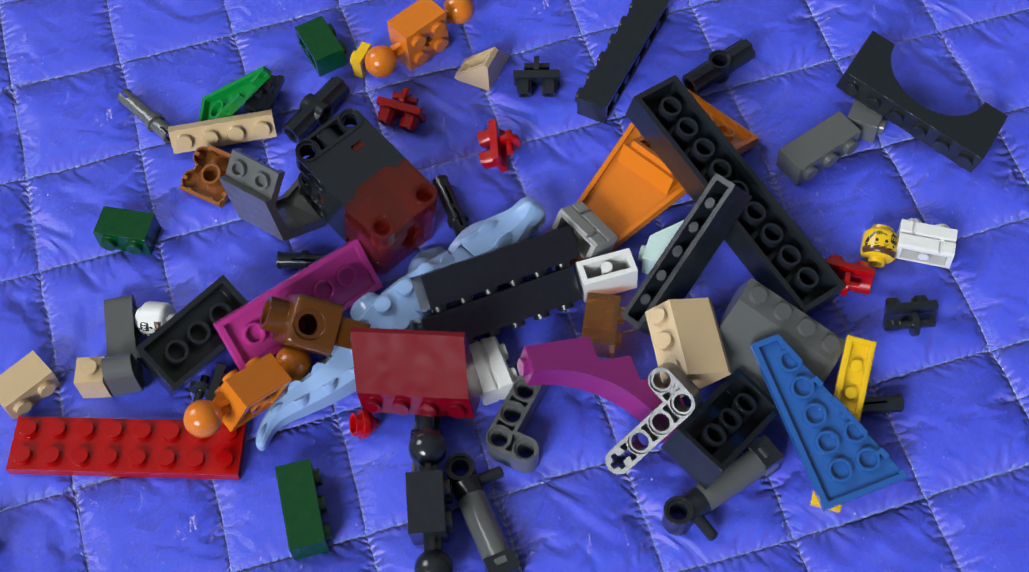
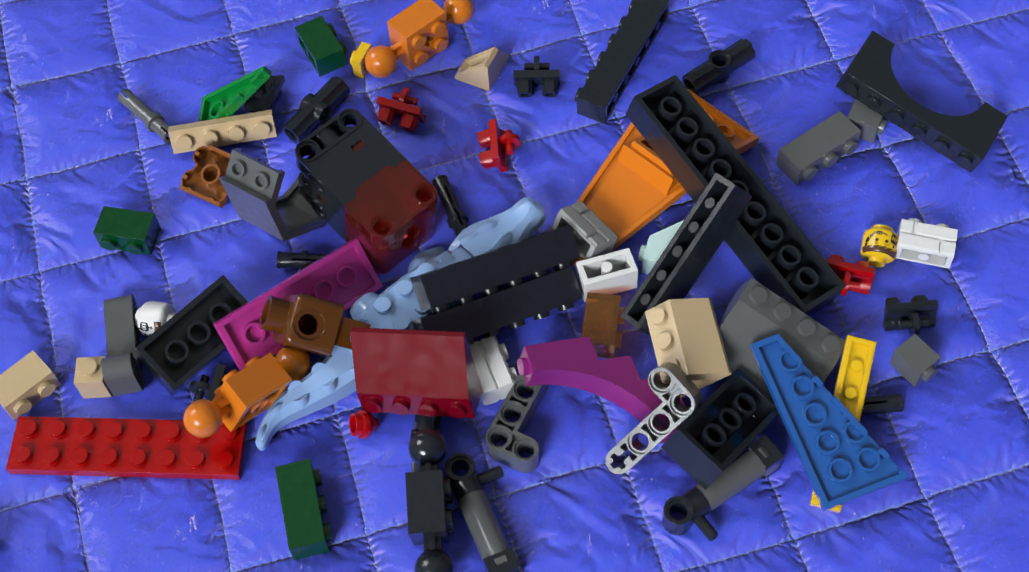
none -> dark grey brick [889,334,941,387]

